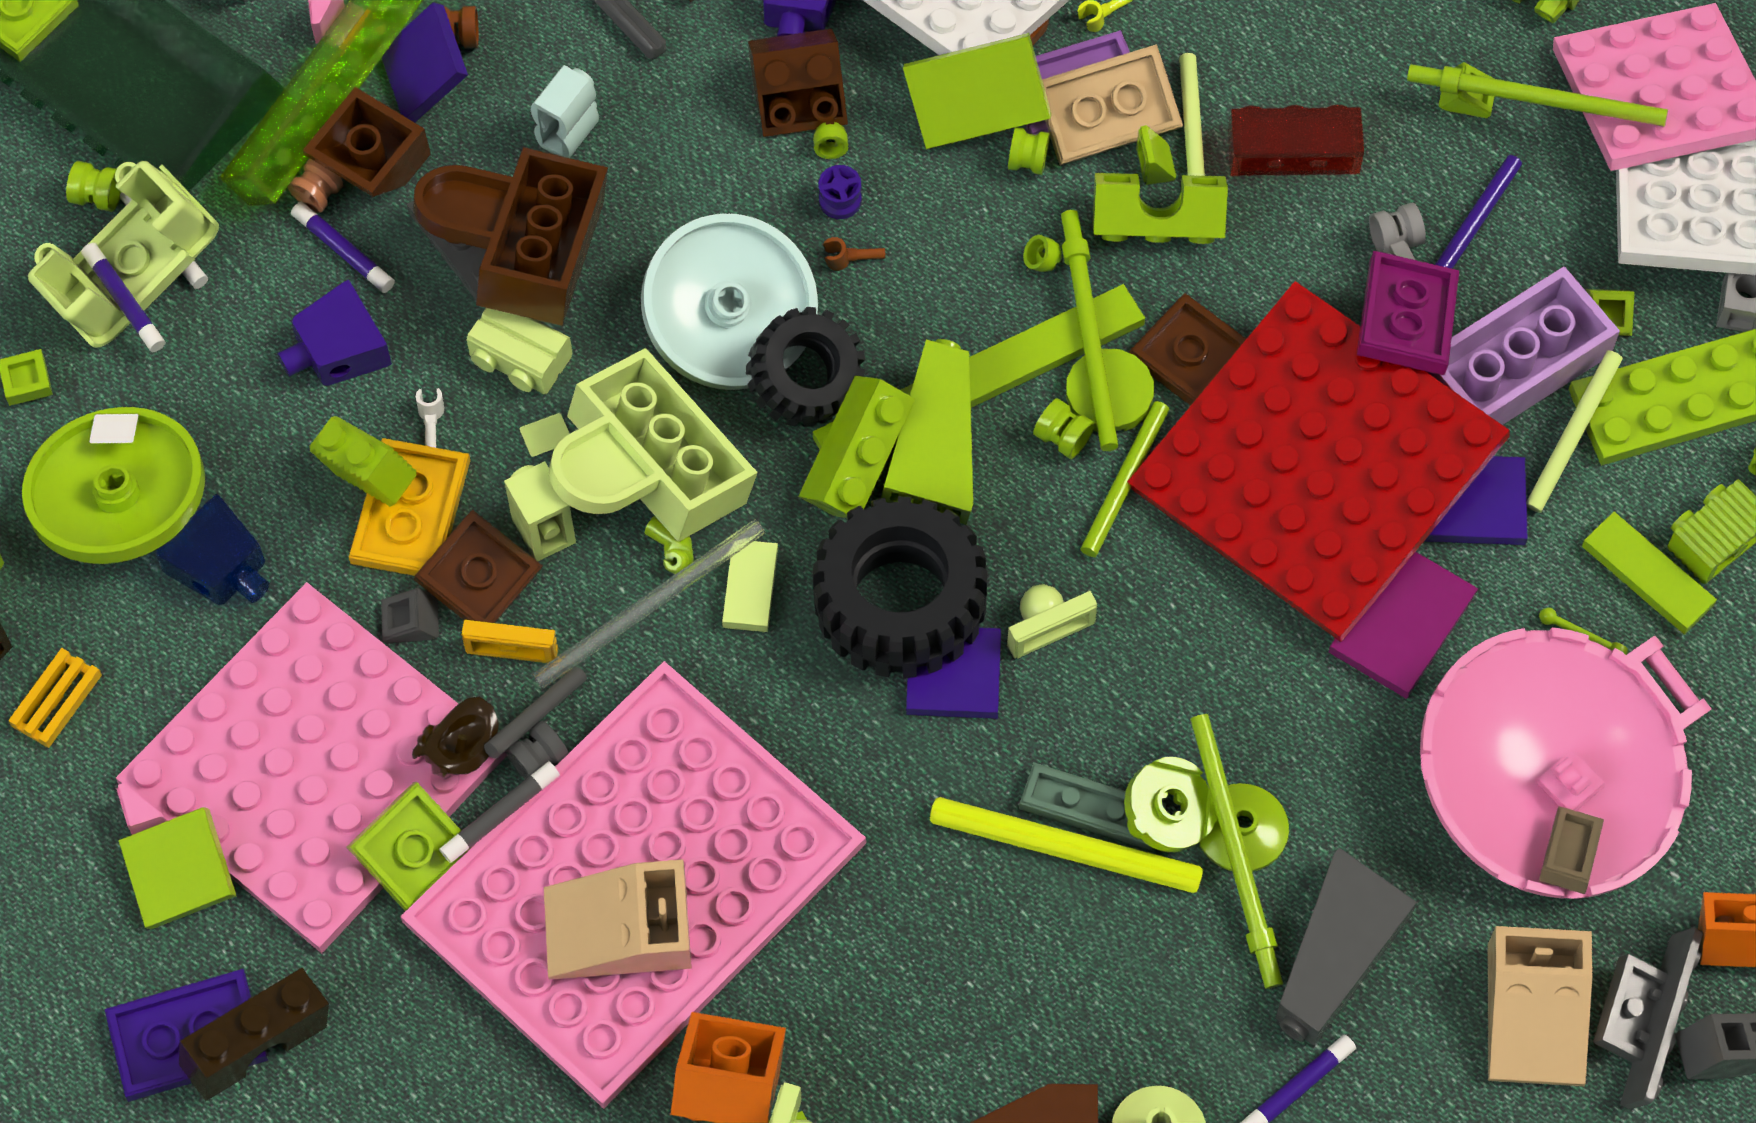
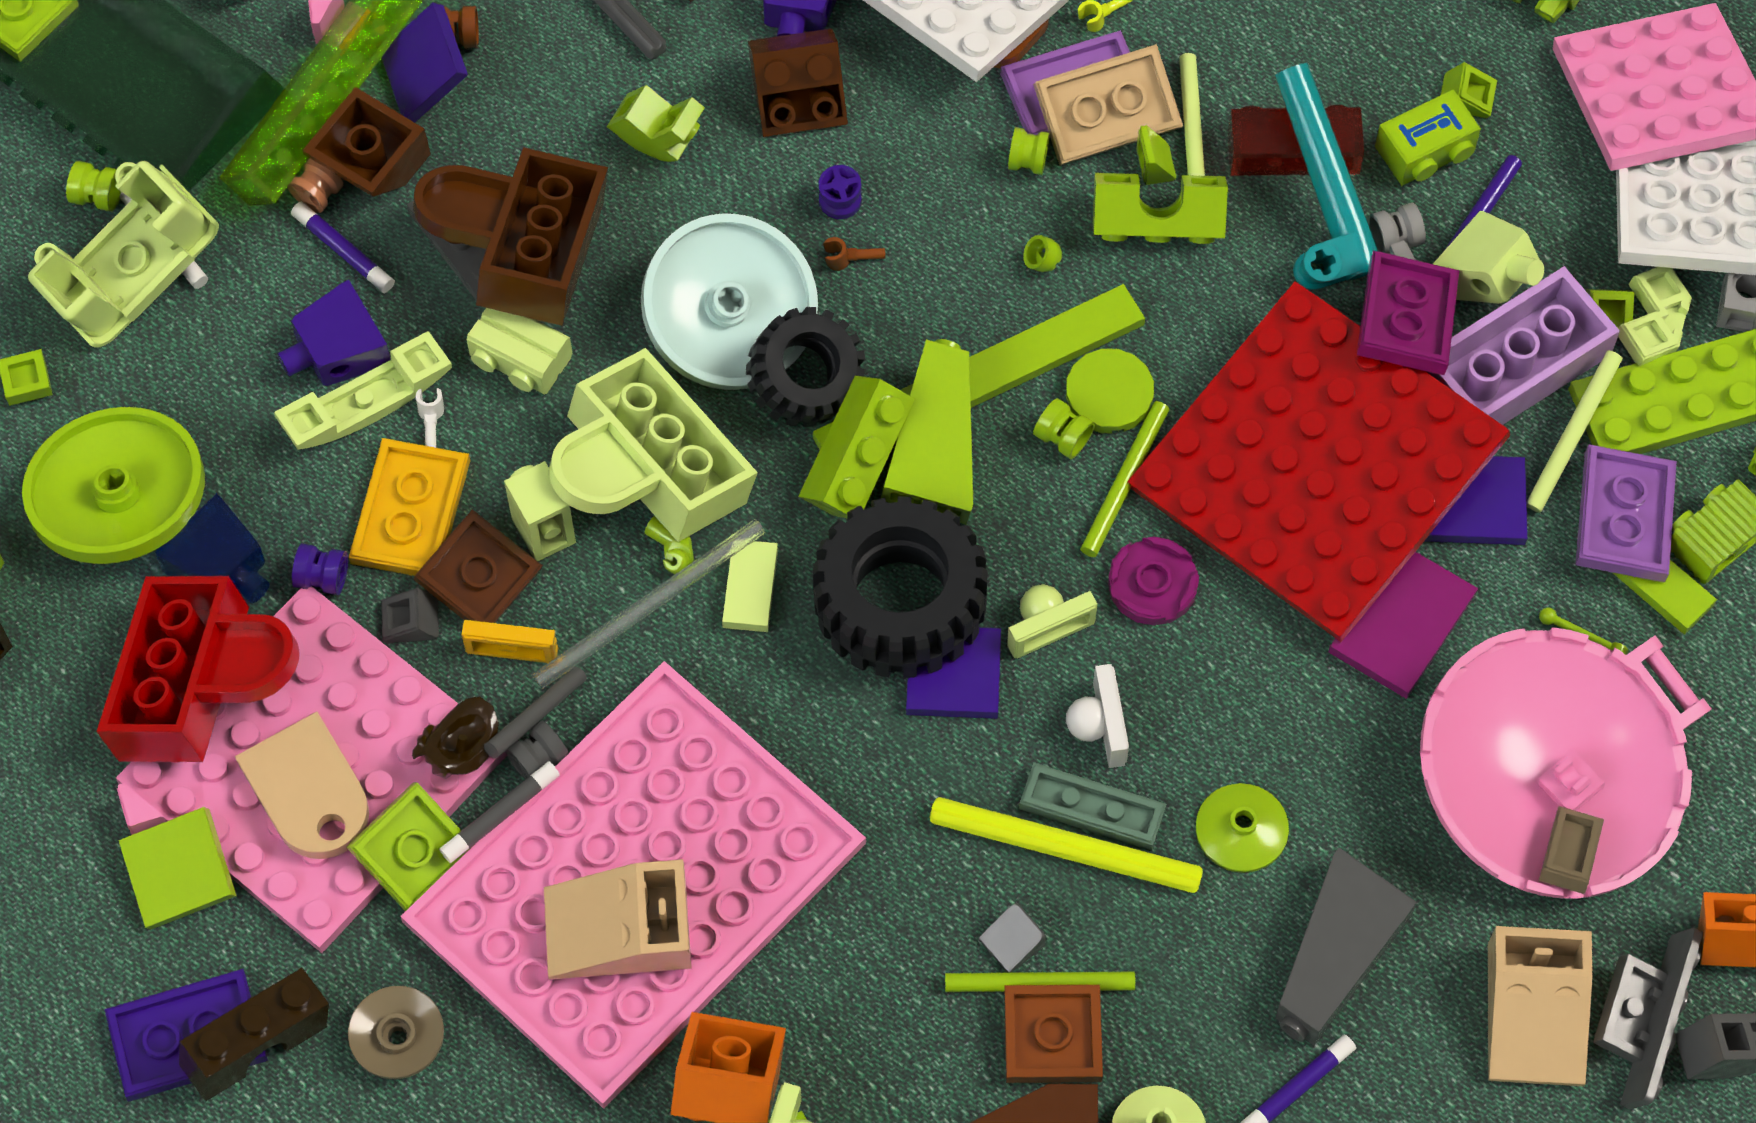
yellow tile [8,648,102,748] -> none
dark purple bar [81,243,166,352] -> none
white sticker [89,414,138,444] -> none
lime brick [310,416,417,507] -> none
yellowish green sticker [520,413,570,457] -> none
light aqua brick [531,65,599,158] -> none
lime hinge [813,122,848,159] -> none
lime tile [903,33,1052,149] -> none
lime bar [1061,210,1118,451] -> none
plate [1124,757,1217,852] -> none
reddish brown tile [1129,293,1246,406] -> none
lime bar [1190,714,1283,989] -> none
lime bar [1407,64,1668,127] -> none
none -> red brick [96,576,300,762]
none -> tan tile [235,712,369,859]
none -> yellowish green slope [274,331,452,450]
none -> dark purple wheel [292,543,348,595]
none -> dark tan dish [348,986,444,1079]
none -> lime brick [607,85,705,162]
none -> lime bar [945,971,1135,992]
none -> slope [979,902,1046,973]
none -> dark orange plate [1004,985,1103,1083]
none -> white tile [1066,664,1129,768]
none -> magenta tile [1108,537,1199,626]
none -> teal axle [1275,63,1378,290]
none -> lime brick [1375,89,1481,186]
none -> yellowish green torso [1433,211,1544,304]
none -> medium lavender tile [1575,444,1677,582]
none -> yellowish green tile [1618,267,1692,367]

